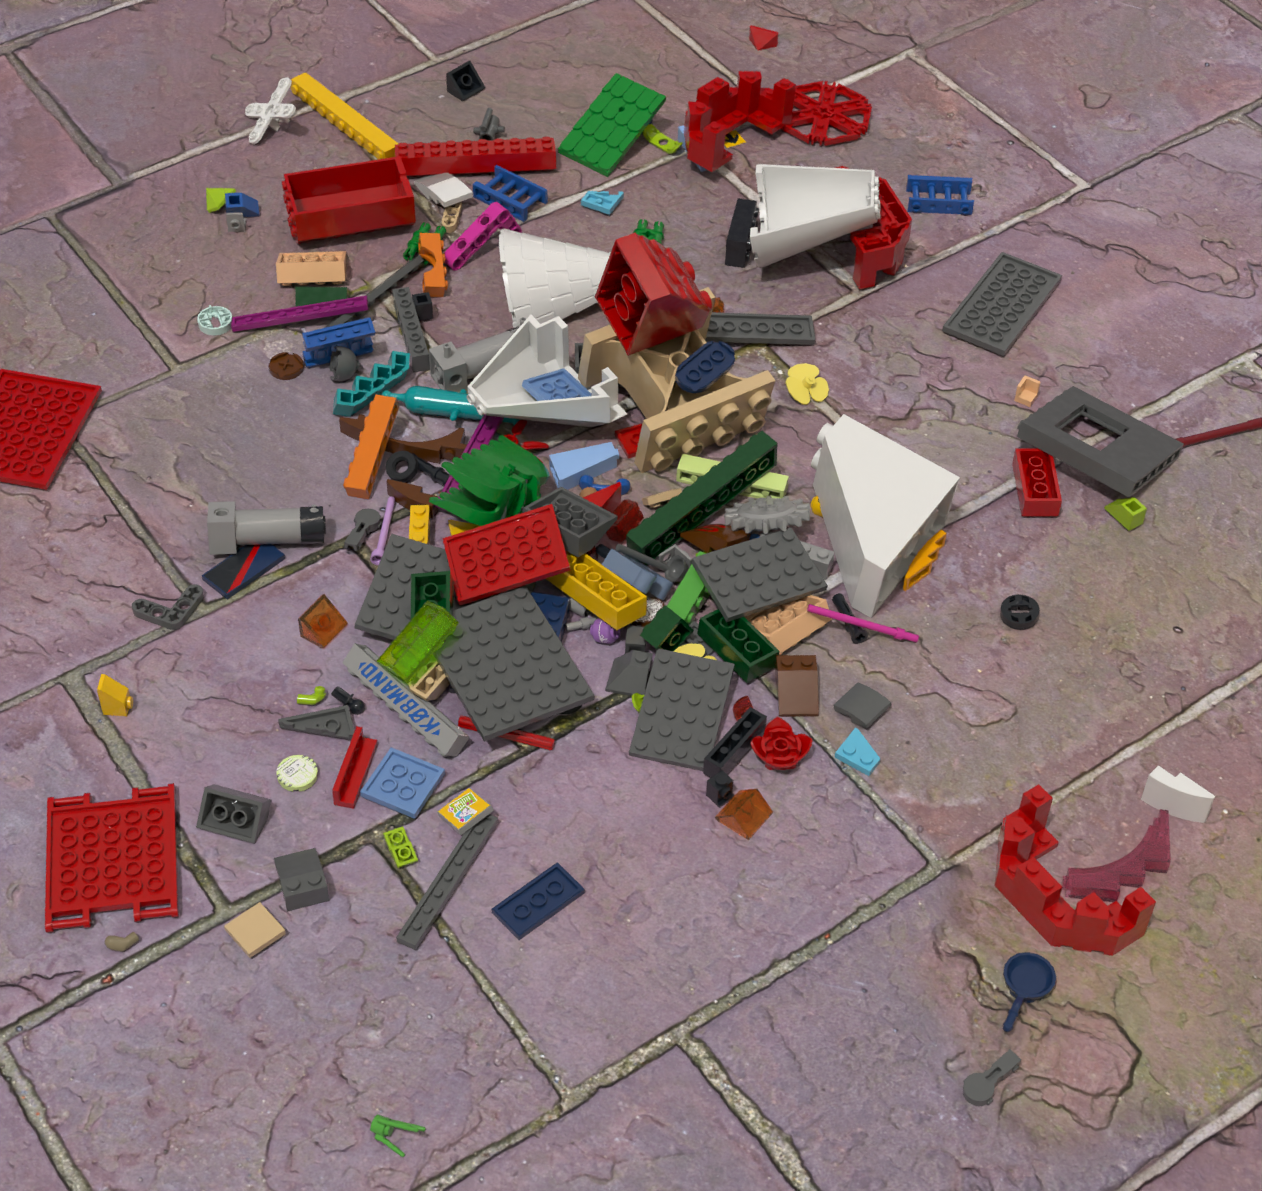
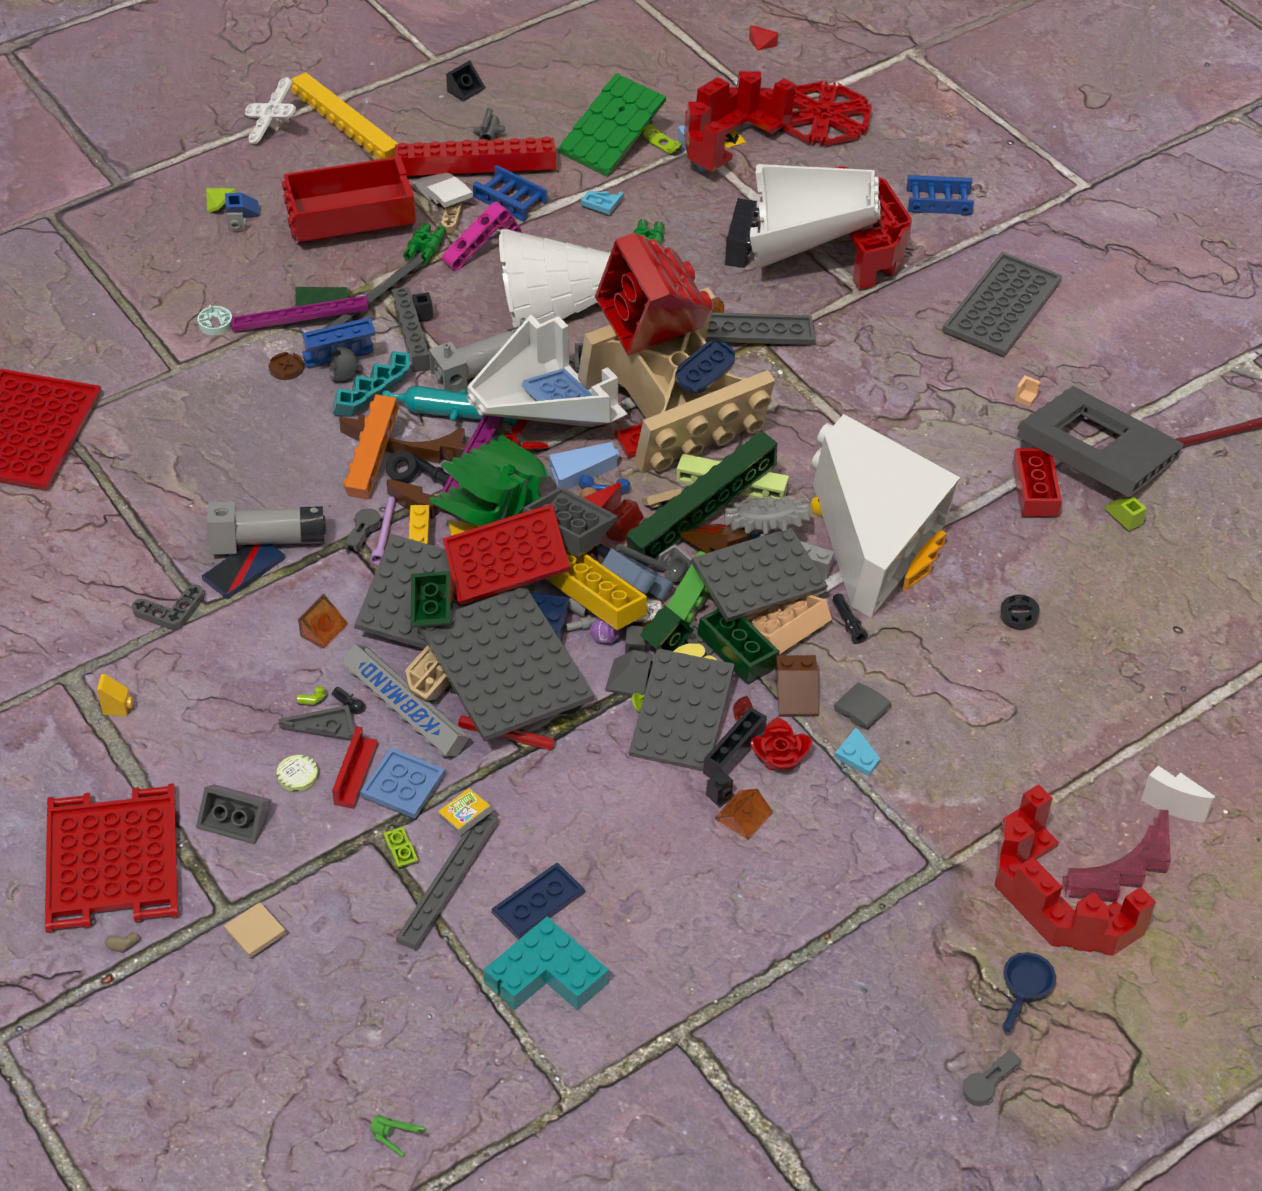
dark grey slope [274,848,329,912] -> none
light nougat slope [276,251,347,286] -> none
clear neon green slope [376,601,459,684] -> none
orange arch [418,233,448,297] -> none
light yellow piece [786,363,829,405] -> none
dark pink bar [807,604,919,643] -> none
none -> teal piece [483,917,609,1011]

